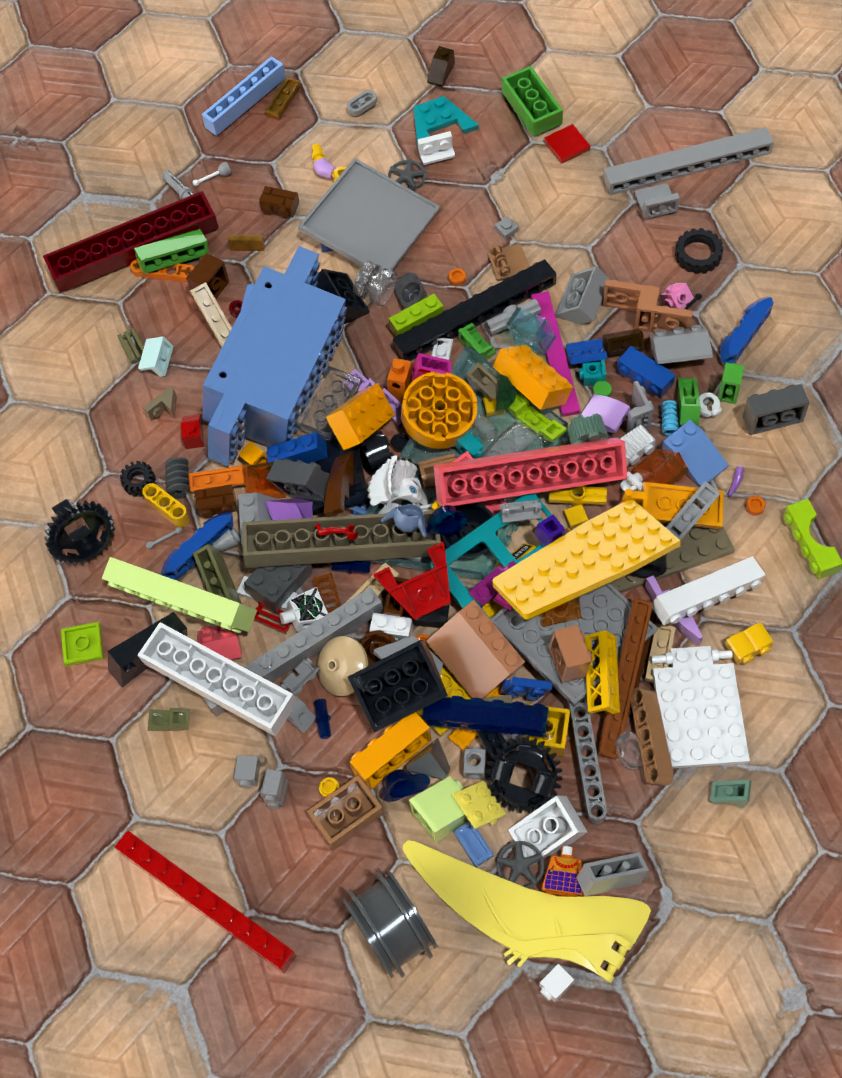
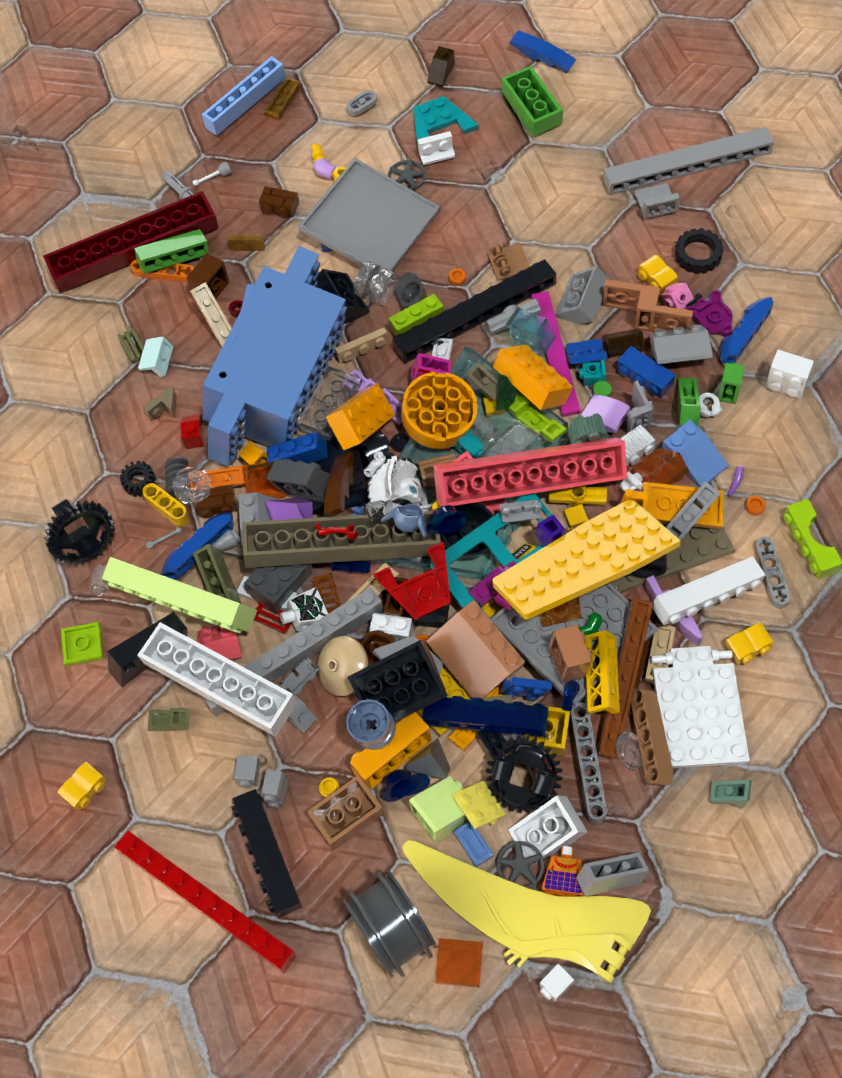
clear blue axle [314,699,331,739] -> none
orange torso [387,358,413,401] -> none
bright green hinge [458,323,496,364] -> none
light grey brick [464,746,486,780] -> none
light grey plate [494,216,519,240] -> none
red tile [544,124,591,164] -> none
medium azure piece [661,400,679,436] -> none
dark grey brick [743,384,810,435] -> none
none -> yellow brick [58,762,107,811]
none -> clear brick [89,565,109,595]
none -> clear plate [172,467,211,504]
none -> black brick [231,789,302,918]
none -> tan plate [335,327,388,363]
none -> sand blue wheel [346,699,396,750]
none -> white arm [364,451,386,477]
none -> clear smoke bracket [364,500,389,522]
none -> clear orange tile [436,938,483,988]
none -> blue slope [509,30,576,74]
none -> clear blue arm [562,680,580,711]
none -> green arm [578,612,602,636]
none -> yellow brick [638,255,678,295]
none -> magenta tile [685,290,733,336]
none -> light grey beam [755,537,790,609]
none -> white brick [765,350,814,398]

